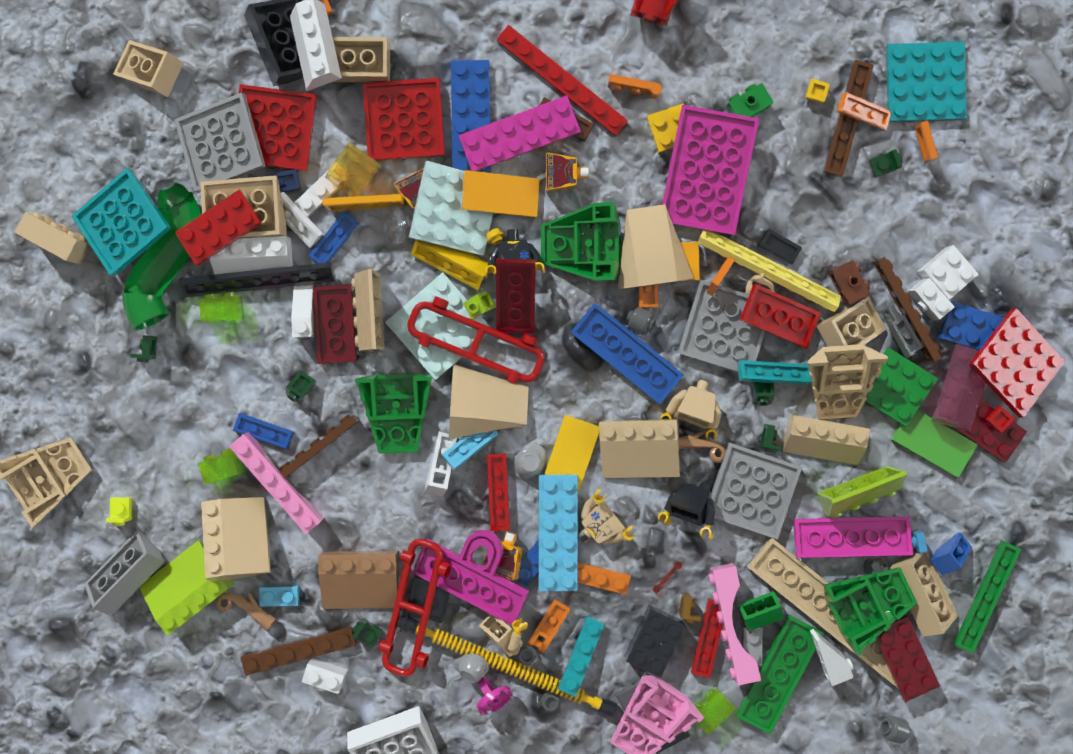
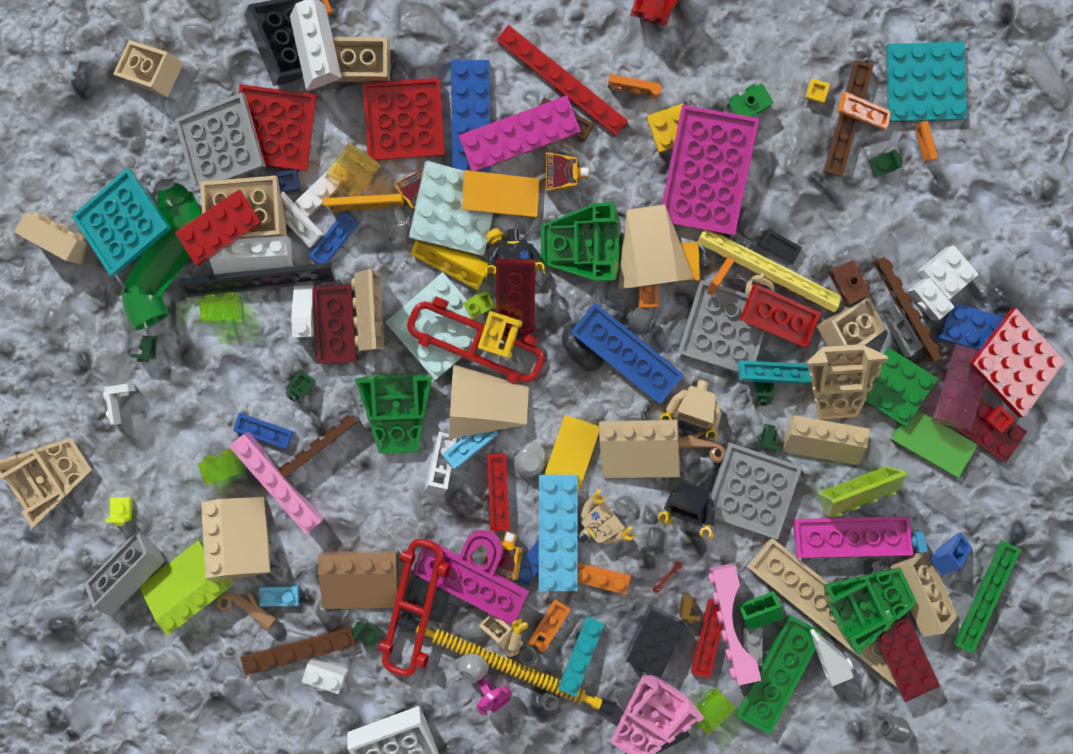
none -> white bracket [103,383,135,425]
none -> yellow plate [478,311,522,359]

